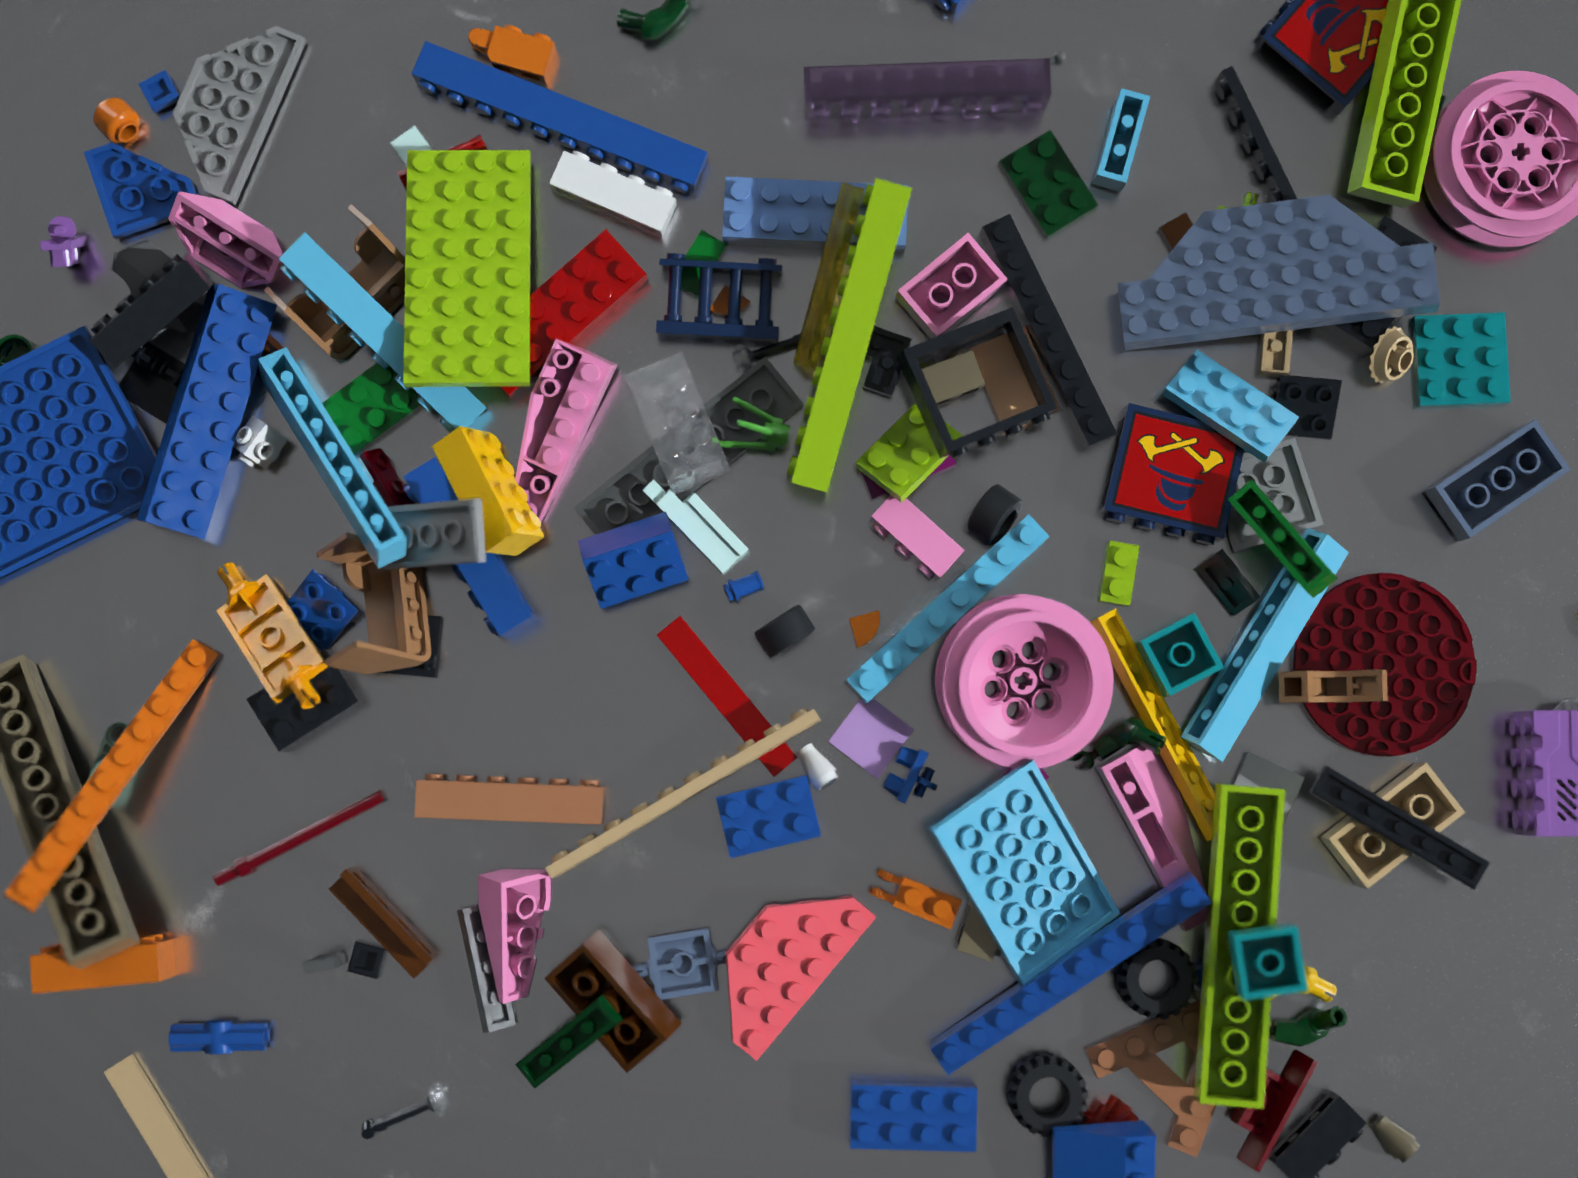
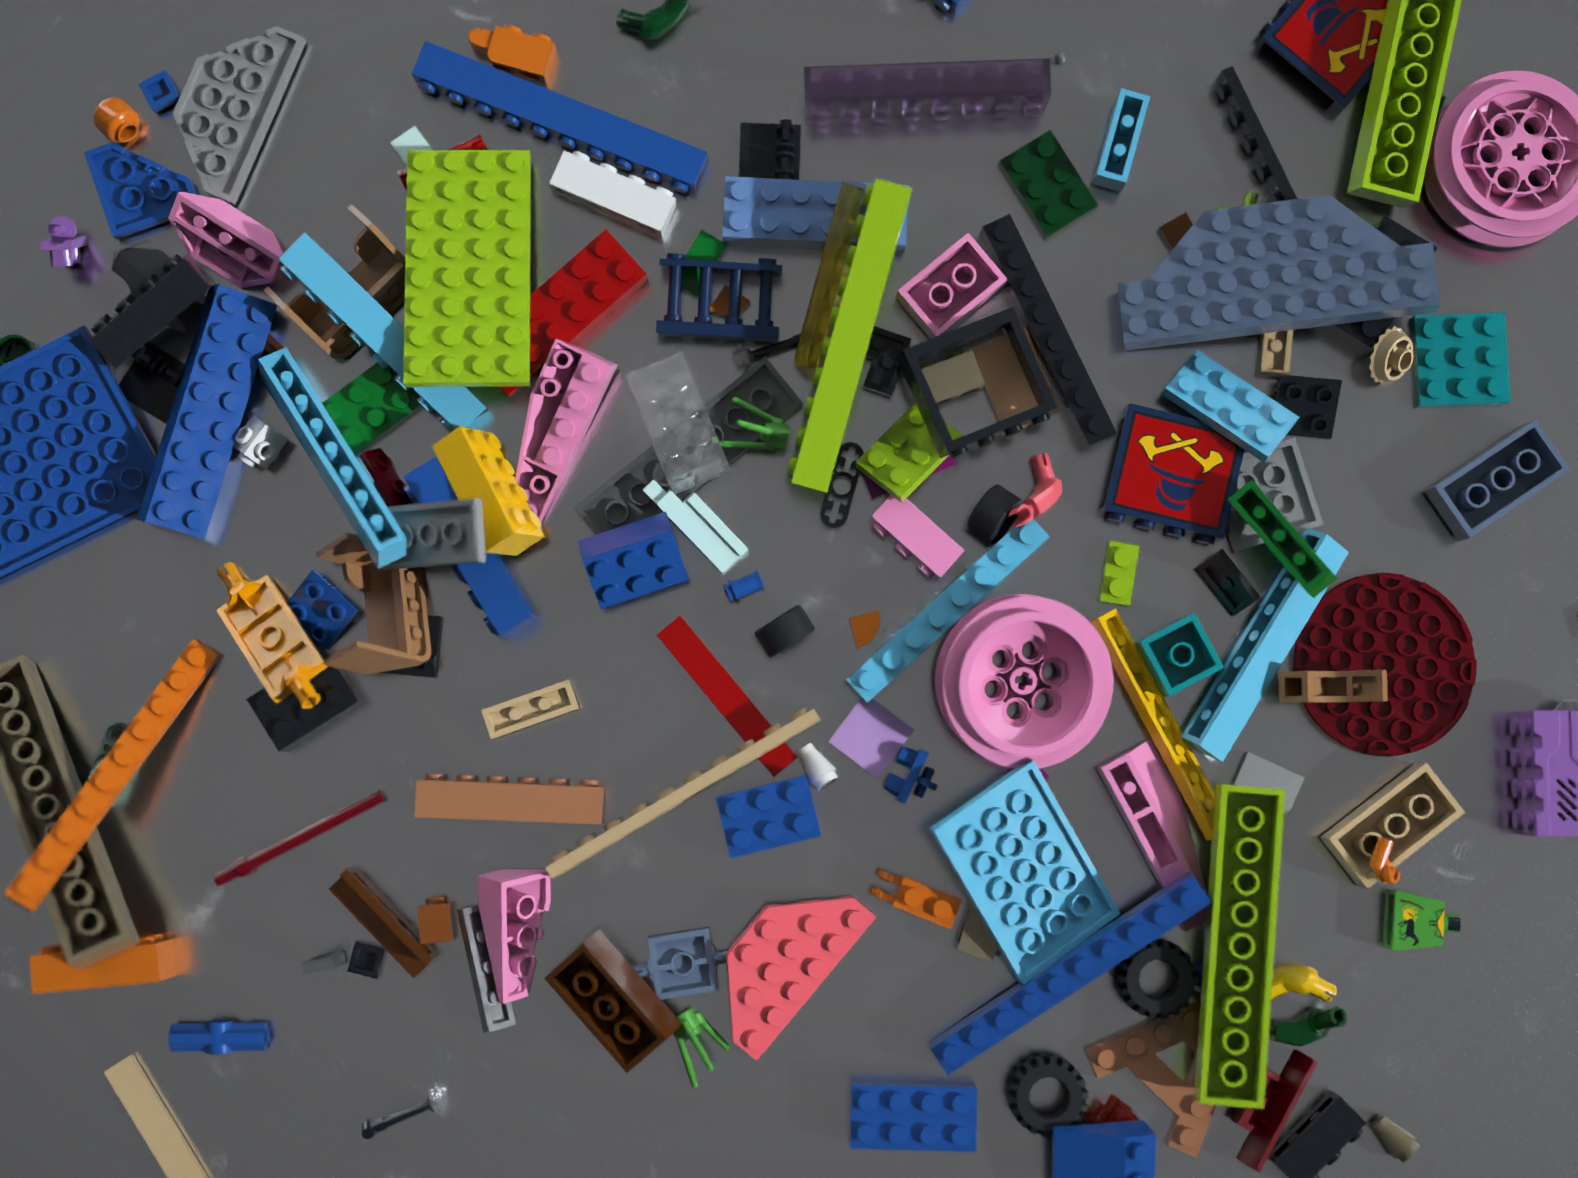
dark green tile [515,994,622,1089] -> none
dark green arm [1073,717,1167,771] -> none
teal brick [1227,923,1308,1000] -> none
black tile [1309,766,1490,890] -> none
none -> dark orange brick [417,897,456,944]
none -> tan plate [481,679,580,739]
none -> bright green plant [673,1008,730,1088]
none -> black hinge [739,119,801,180]
none -> black beam [820,442,864,530]
none -> coral arm [1008,453,1062,527]
none -> orange arm [1370,837,1400,884]
none -> bright green torso [1385,889,1461,951]

